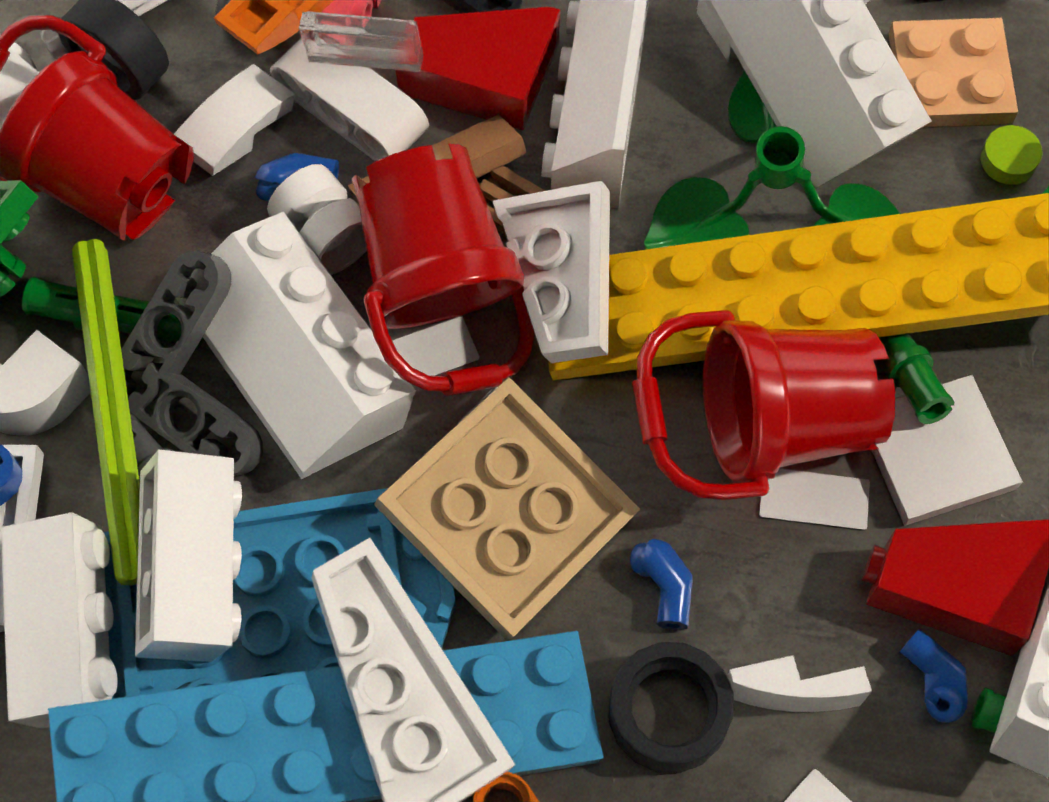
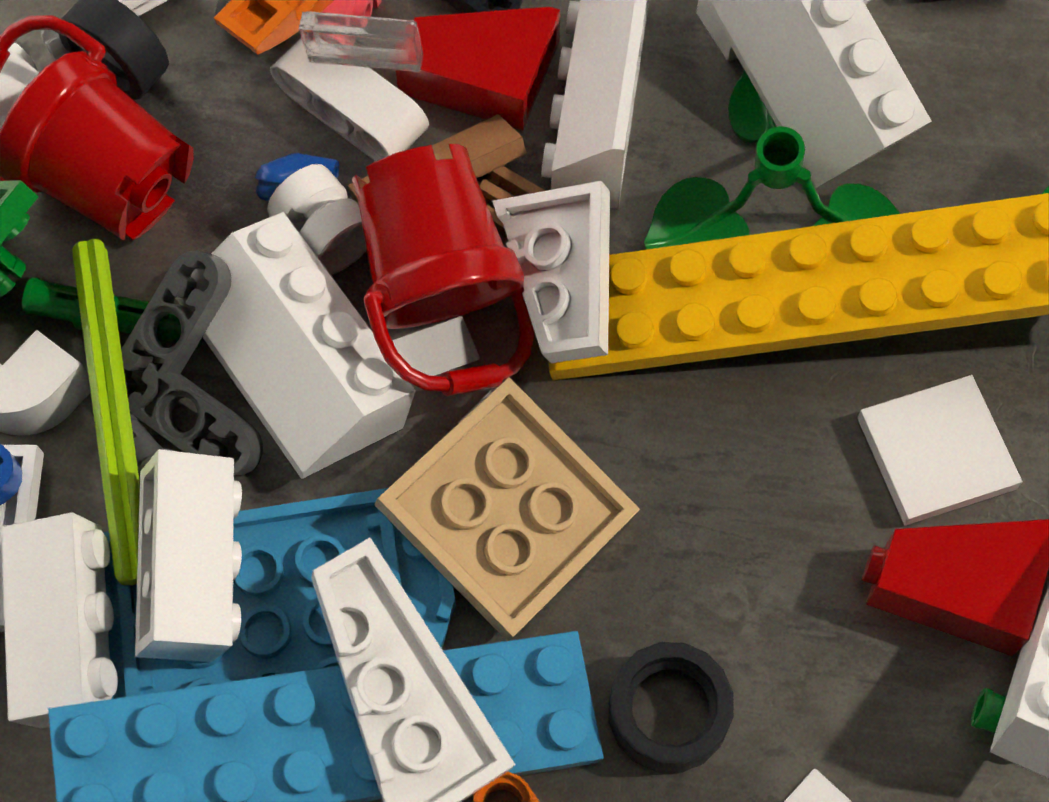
white slope [174,64,295,176] -> none
blue arm [630,539,693,630] -> none
red piece [632,310,895,500] -> none
white slope [727,655,872,712] -> none
white sticker [759,469,870,530] -> none
green pin [879,333,955,424] -> none
light nougat plate [888,18,1018,127] -> none
blue arm [900,628,968,723] -> none
lime tile [981,125,1043,185] -> none

